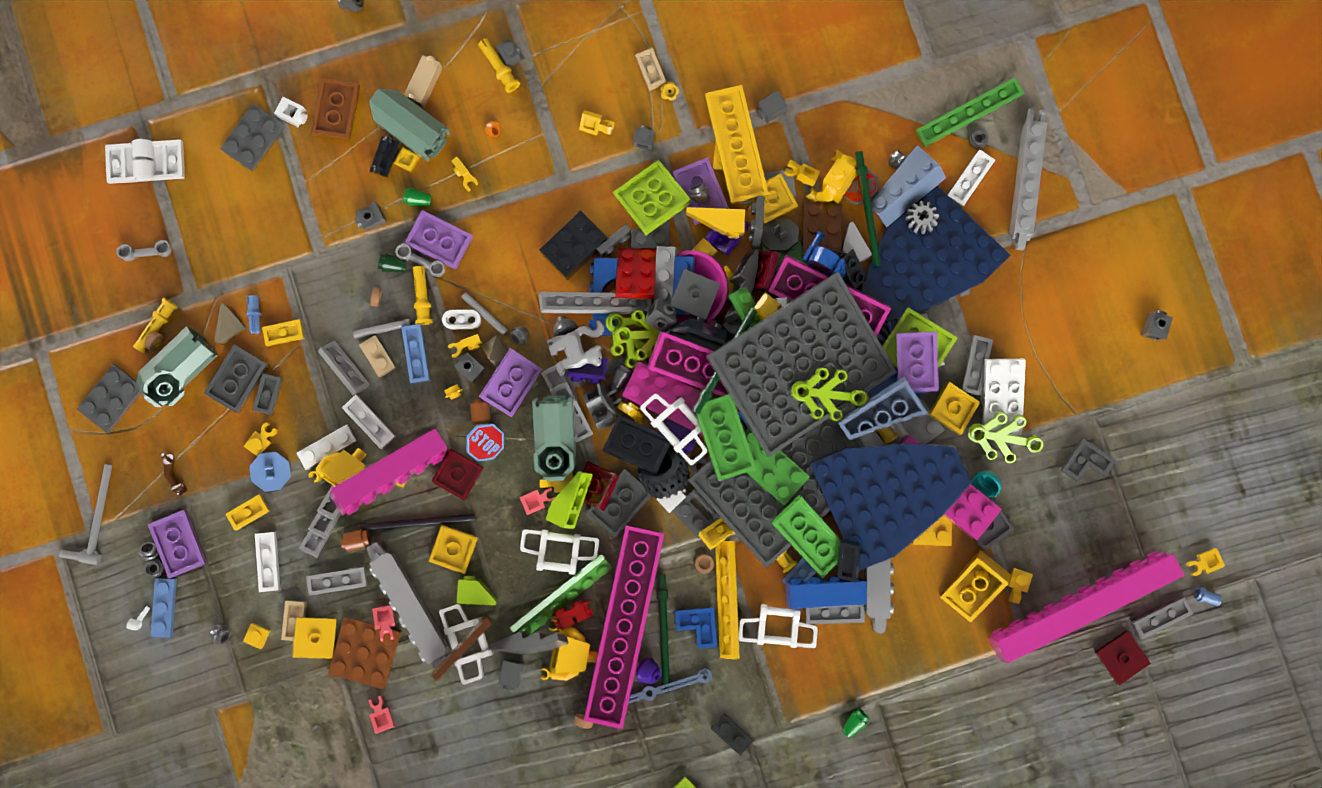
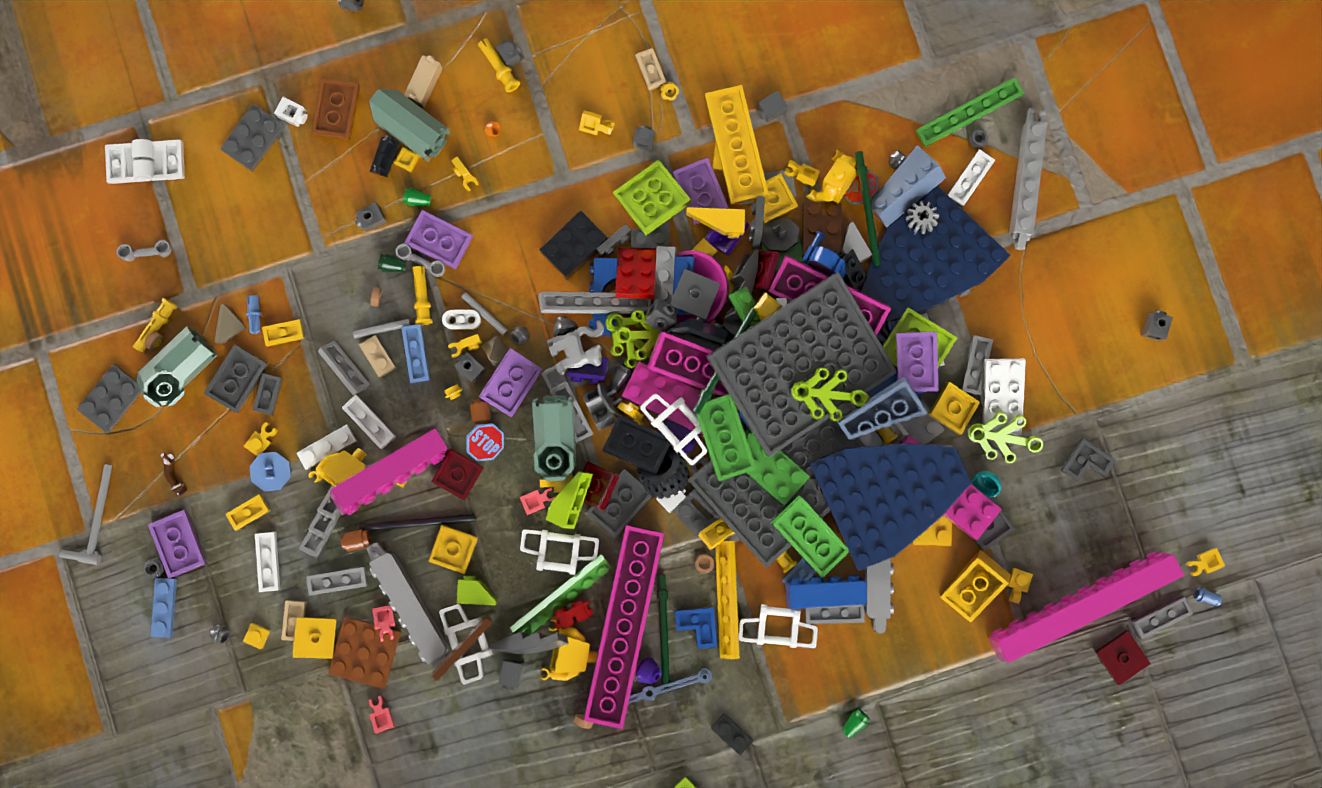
white hand [126,606,150,631] -> none
flat silver plate [138,542,159,560] -> none
flat silver plate [689,183,709,203] -> none
black tile [838,539,861,583] -> none

